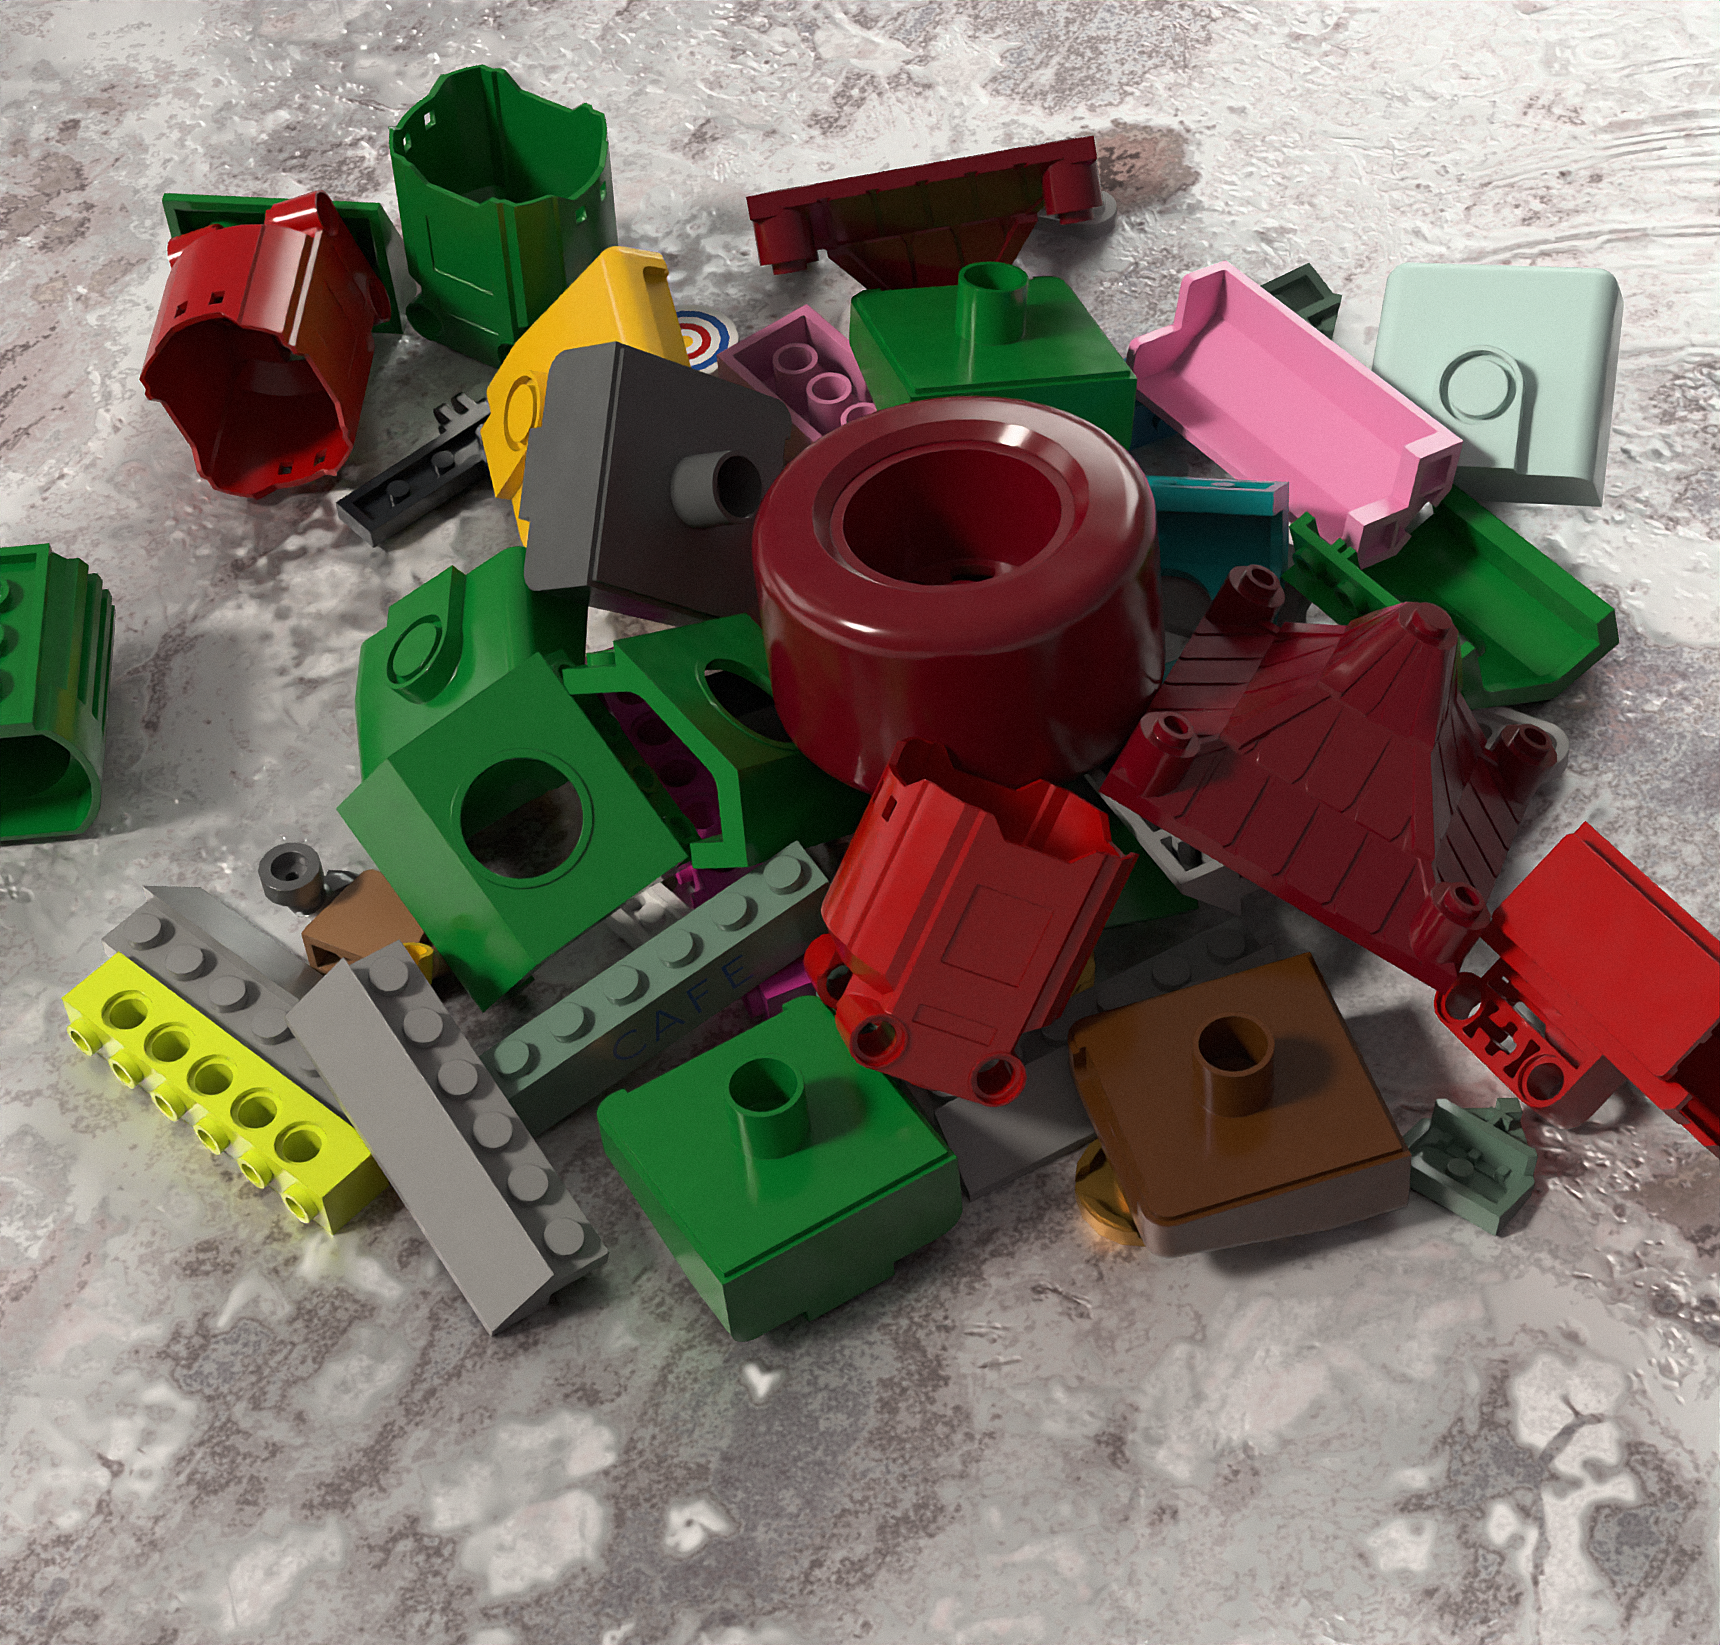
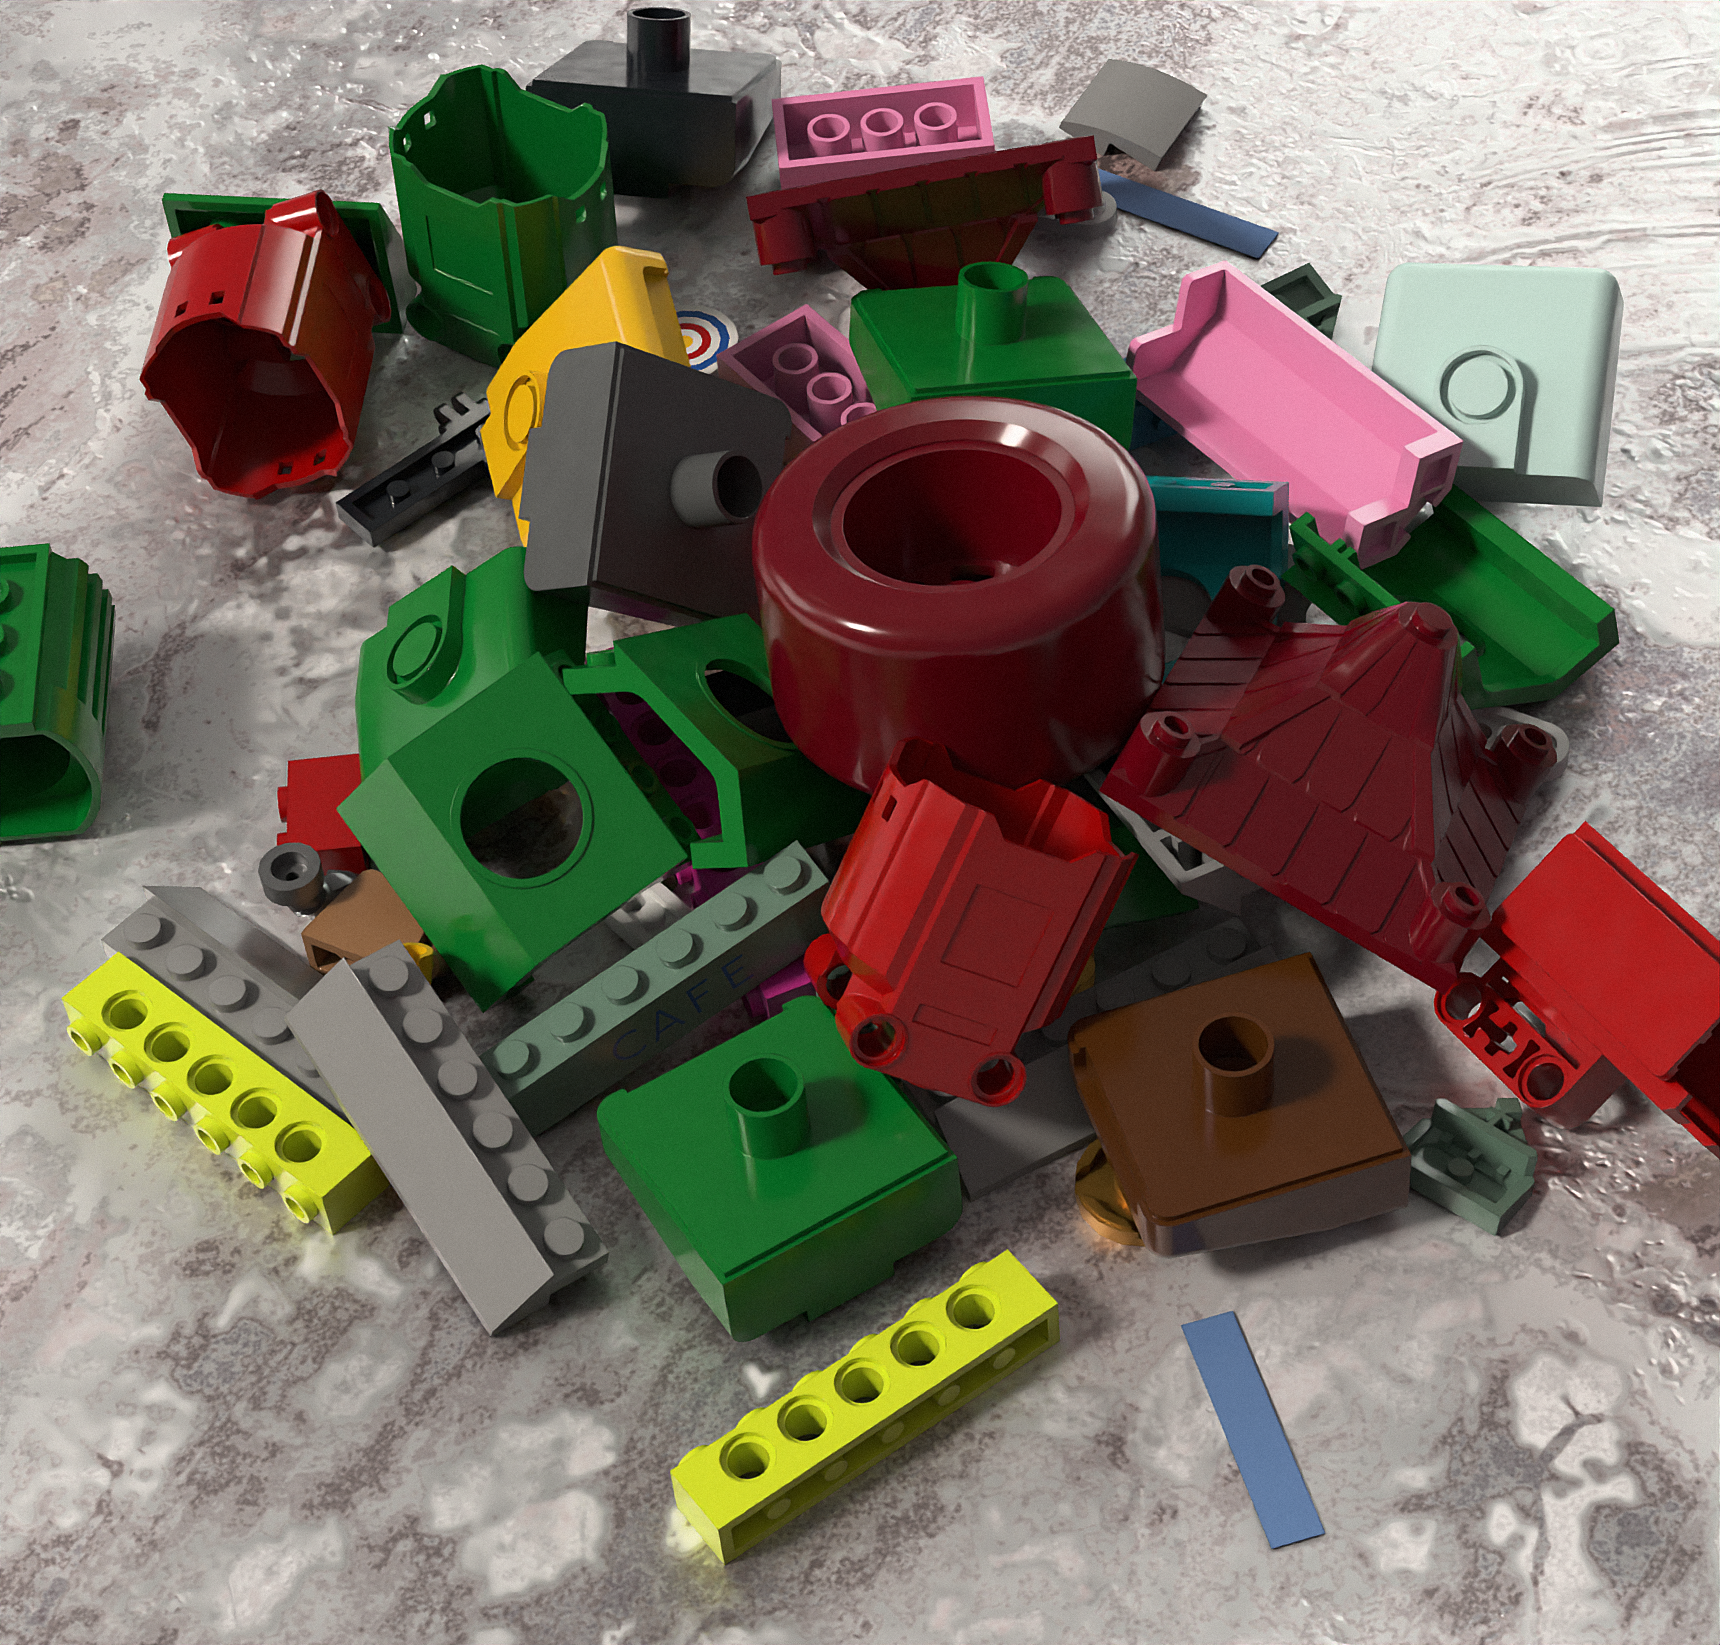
none -> red brick [277,753,371,876]
none -> black piece [526,7,782,199]
none -> neon yellow brick [670,1249,1060,1565]
none -> bright pink brick [771,76,995,189]
none -> light grey slope [1059,59,1207,171]
none -> medium blue sticker [1098,169,1279,259]
none -> medium blue sticker [1181,1311,1325,1549]

